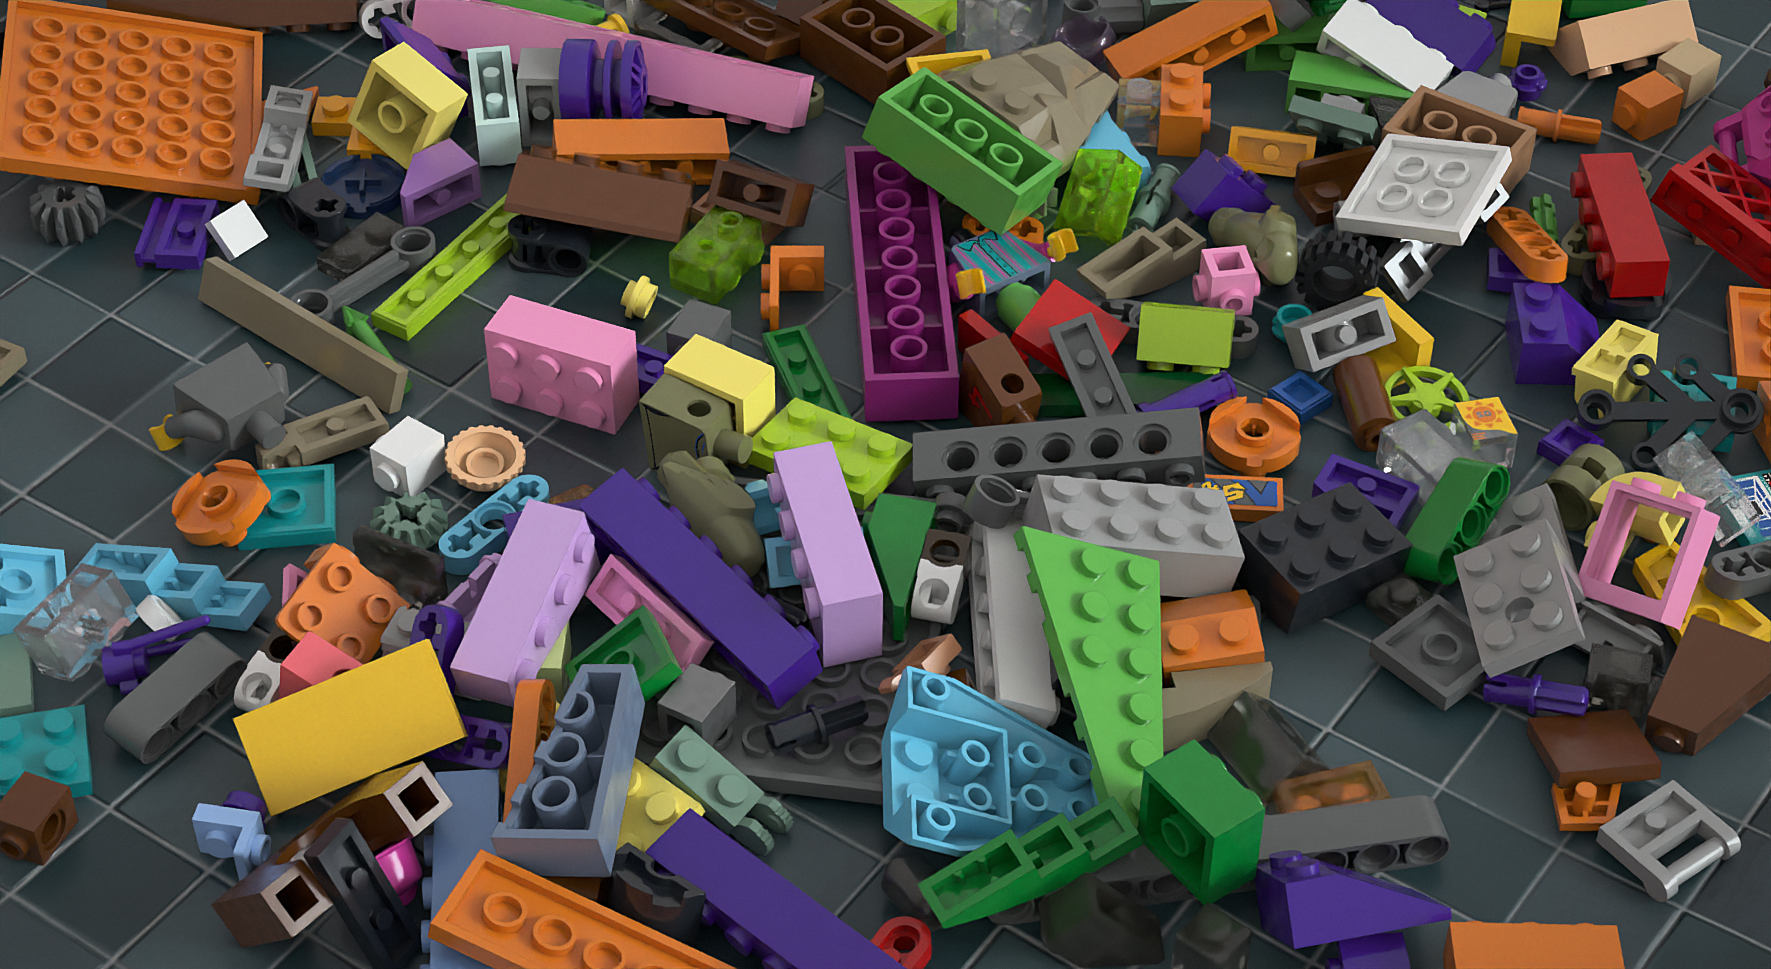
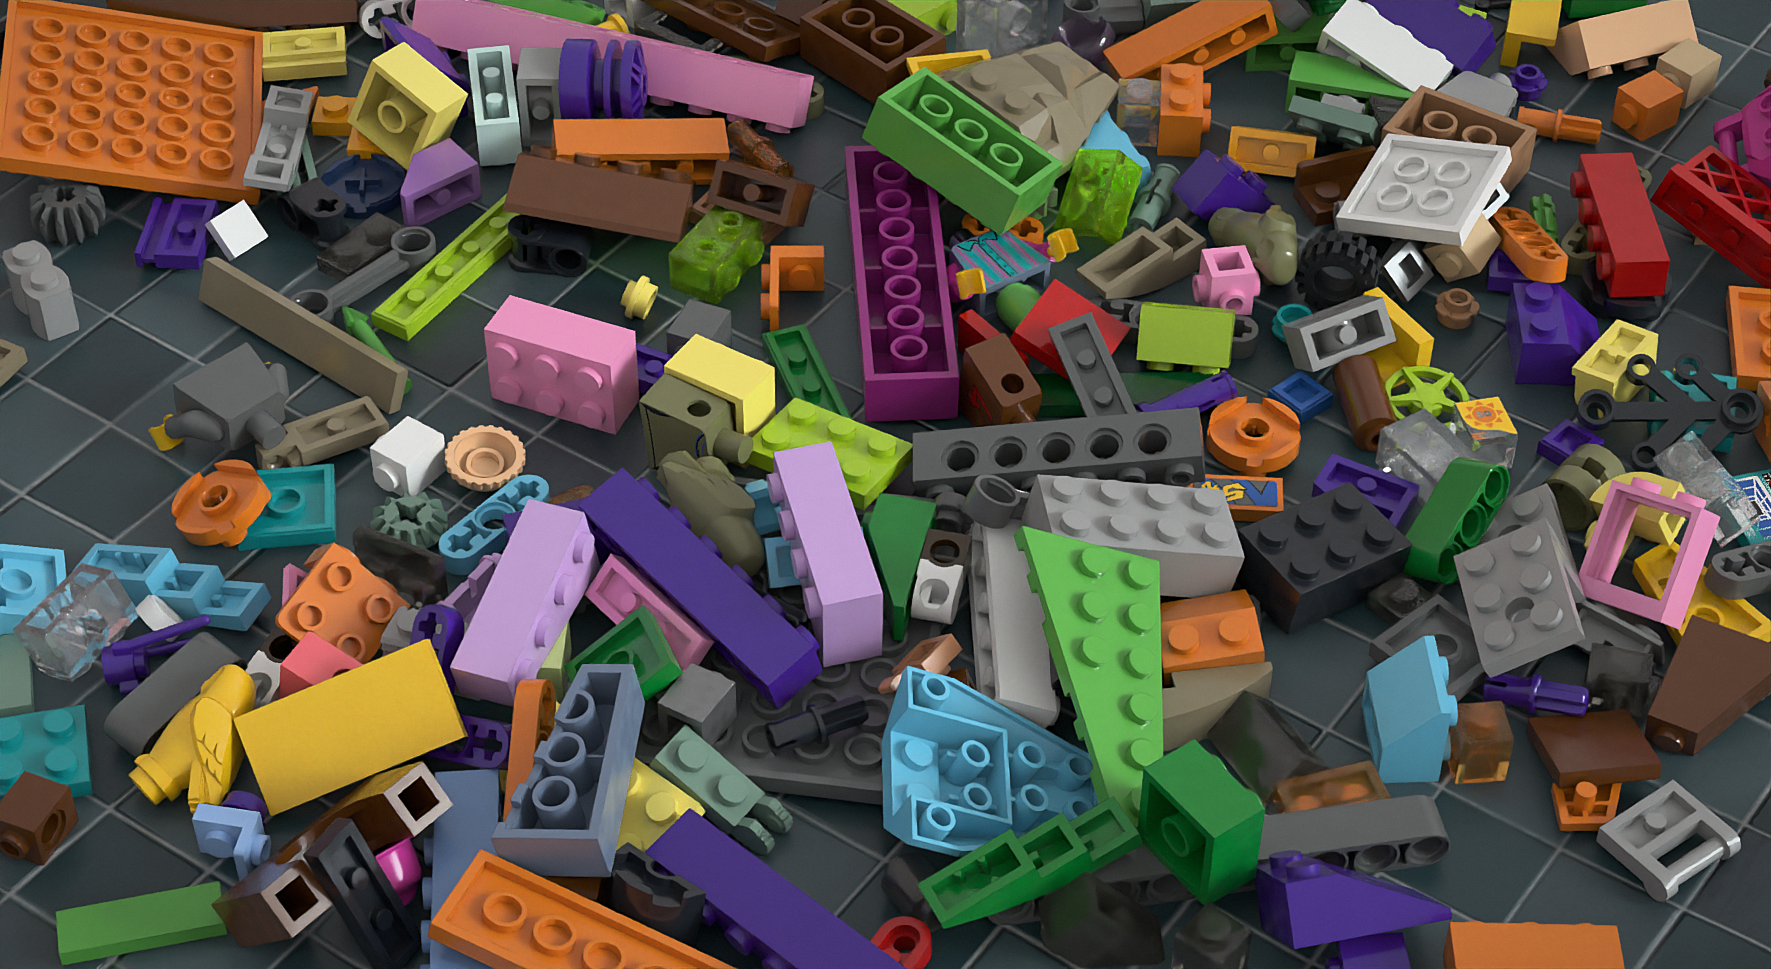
none -> light grey brick [3,240,79,341]
none -> bright green tile [56,881,227,966]
none -> yellow animal [128,664,257,815]
none -> light yellow plate [262,26,347,82]
none -> clear orange pin [726,119,794,177]
none -> medium azure slope [1361,635,1458,783]
none -> tan brick [1422,213,1502,283]
none -> medium nougat plate [1435,288,1480,329]
none -> clear orange brick [1447,701,1514,784]

